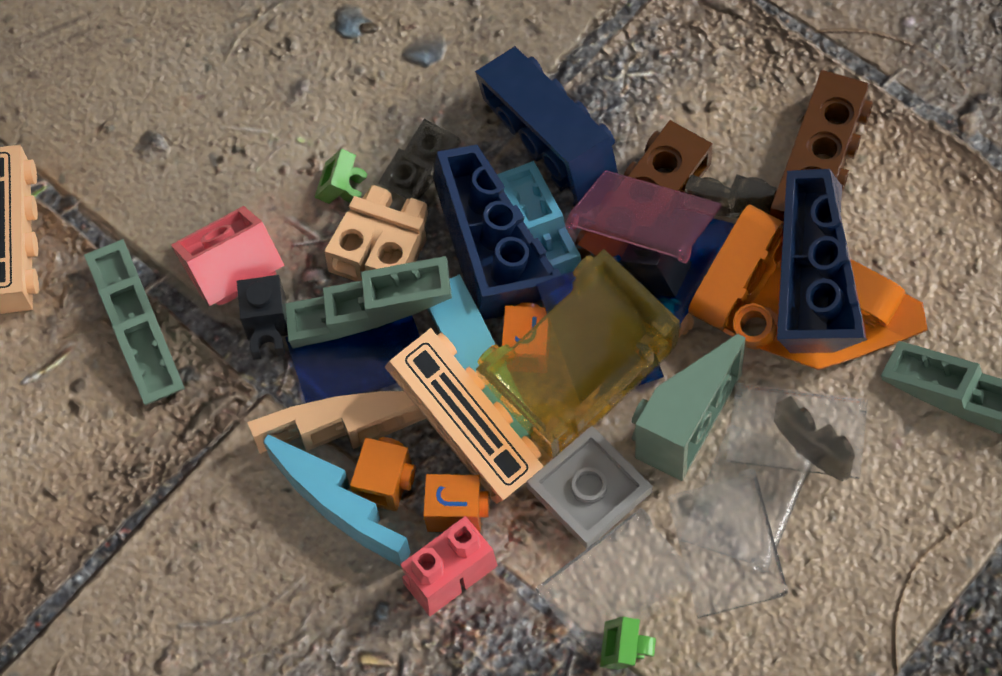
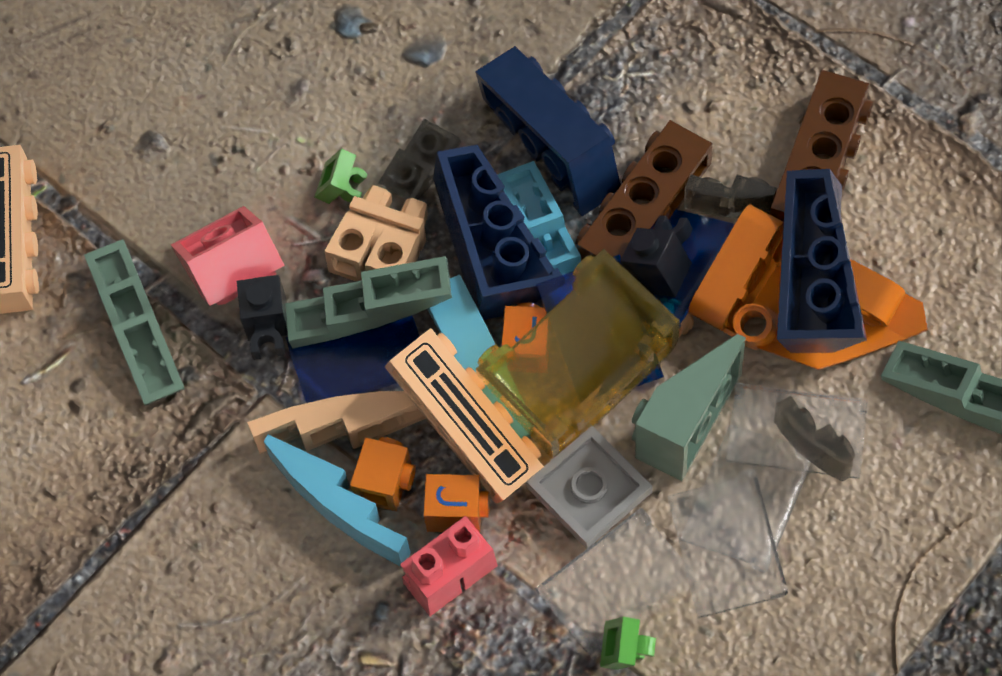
clear pink piece [566,170,722,263] -> none

